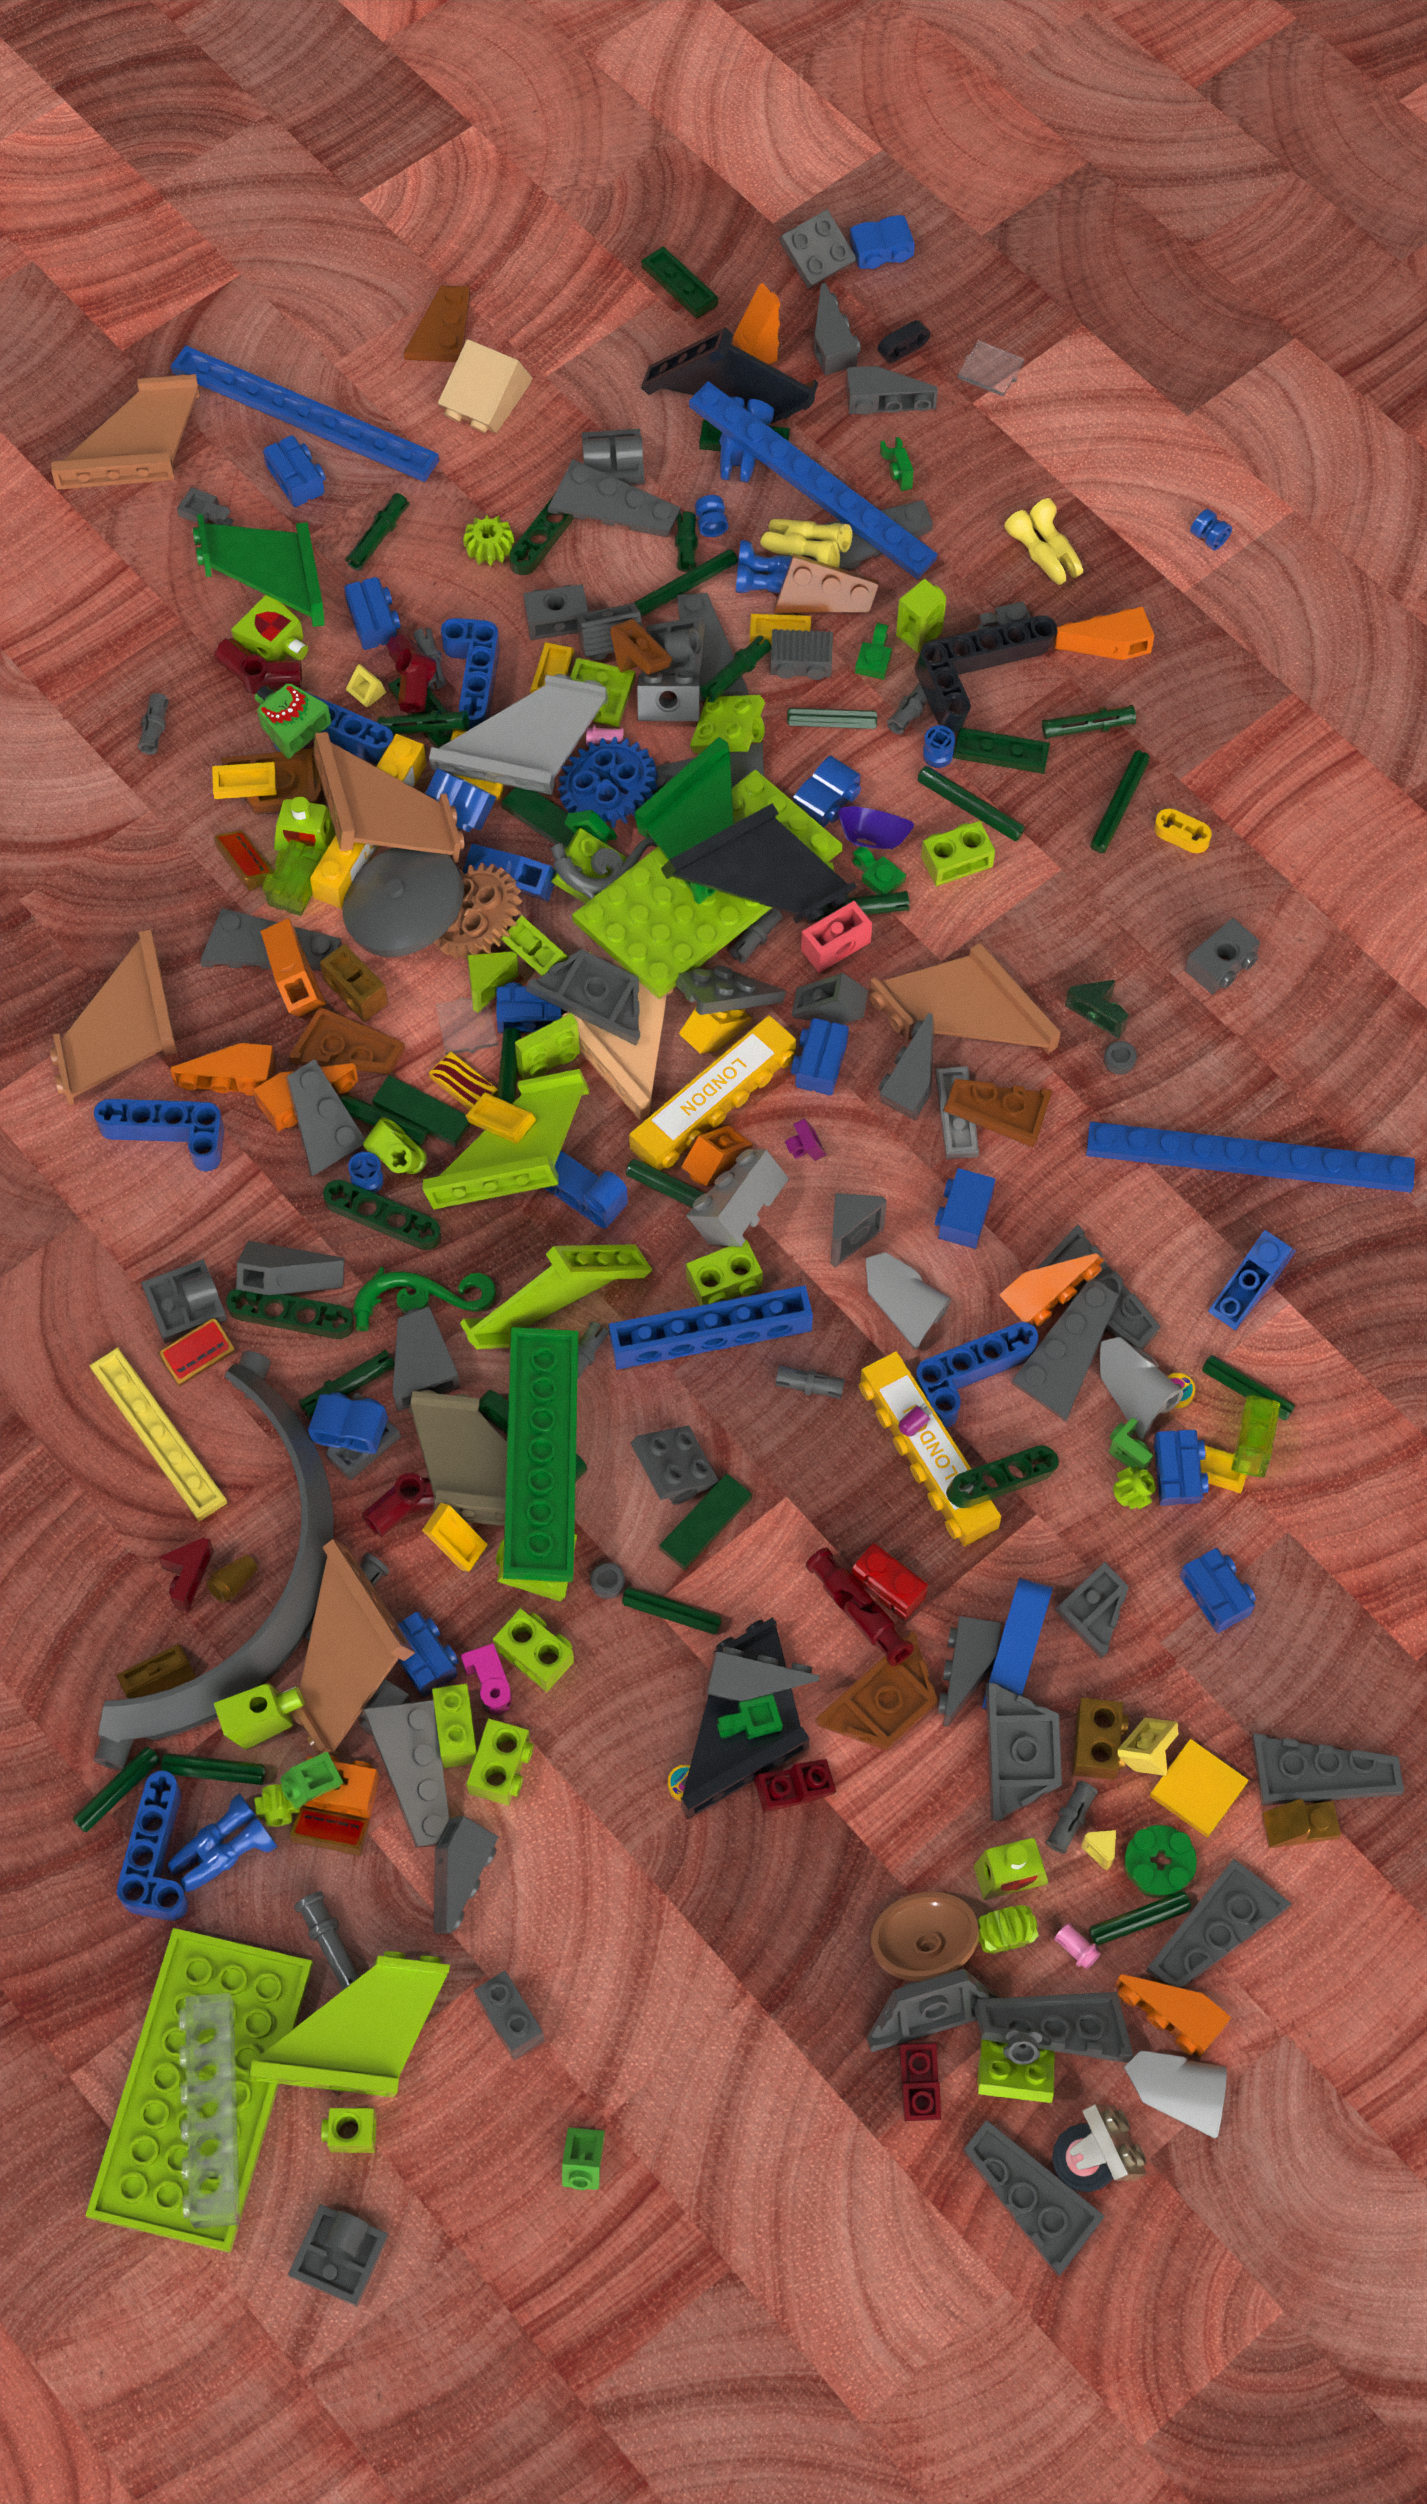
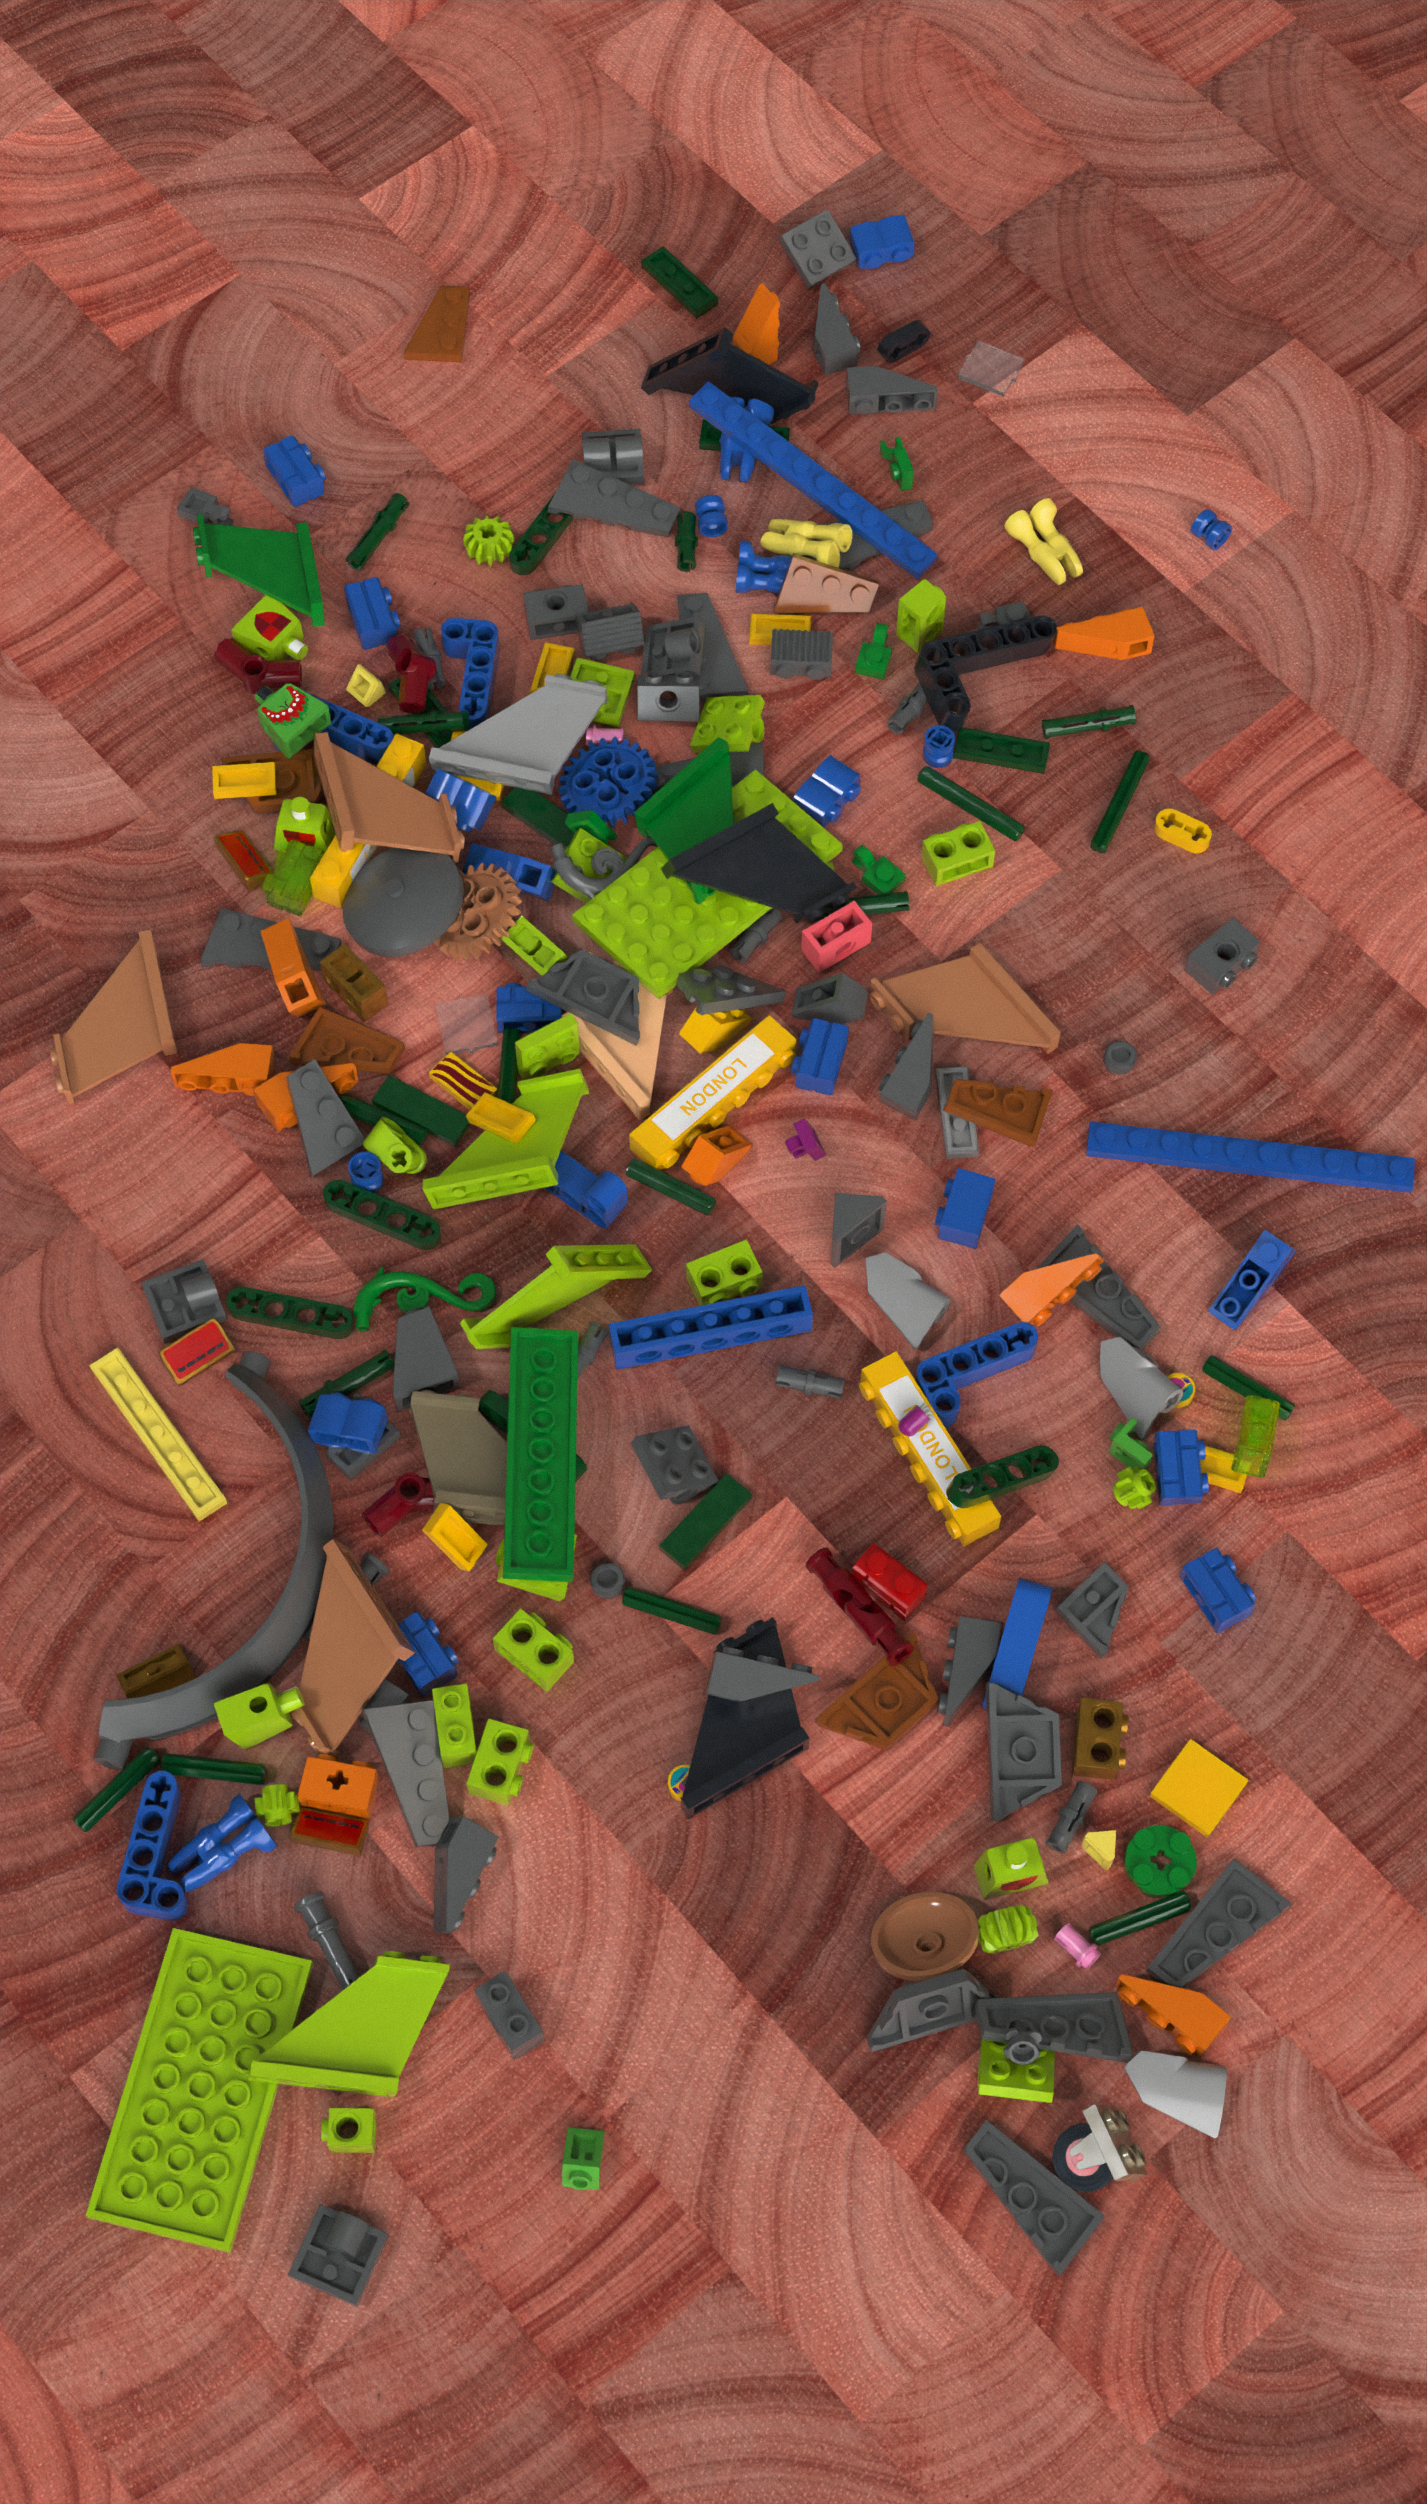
nougat piece [51,374,200,490] -> none
blue beam [94,1099,225,1172] -> none
dark grey pin [138,693,169,755] -> none
dark red slope [159,1537,214,1613] -> none
blue plate [171,345,439,482] -> none
clear brick [179,1993,240,2229] -> none
pearl gold cone [206,1554,258,1603] -> none
dark grey slope [236,1241,345,1295] -> none
bright green bracket [280,1752,343,1809] -> none
tan slope [438,339,533,433] -> none
dark pink leg [461,1643,512,1715] -> none
lime slope [468,951,518,1013] -> none
dark orange slope [610,619,673,675] -> none
dark green axle [634,549,738,617] -> none
light grey wedge [686,1149,789,1247] -> none
dark green pin [700,635,771,703] -> none
green plate [717,1693,783,1739] -> none
dark red slope [754,1759,836,1812] -> none
axle [787,708,877,729] -> none
dark purple piece [838,806,914,849] -> none
dark red slope [899,2042,942,2121] -> none
dark grey wing [1012,1278,1119,1422] -> none
clear green slope [1065,980,1129,1039] -> none
light yellow slope [1117,1718,1179,1776] -> none
dark grey wing [1251,1733,1404,1805] -> none
pearl gold slope [1262,1799,1341,1849] -> none

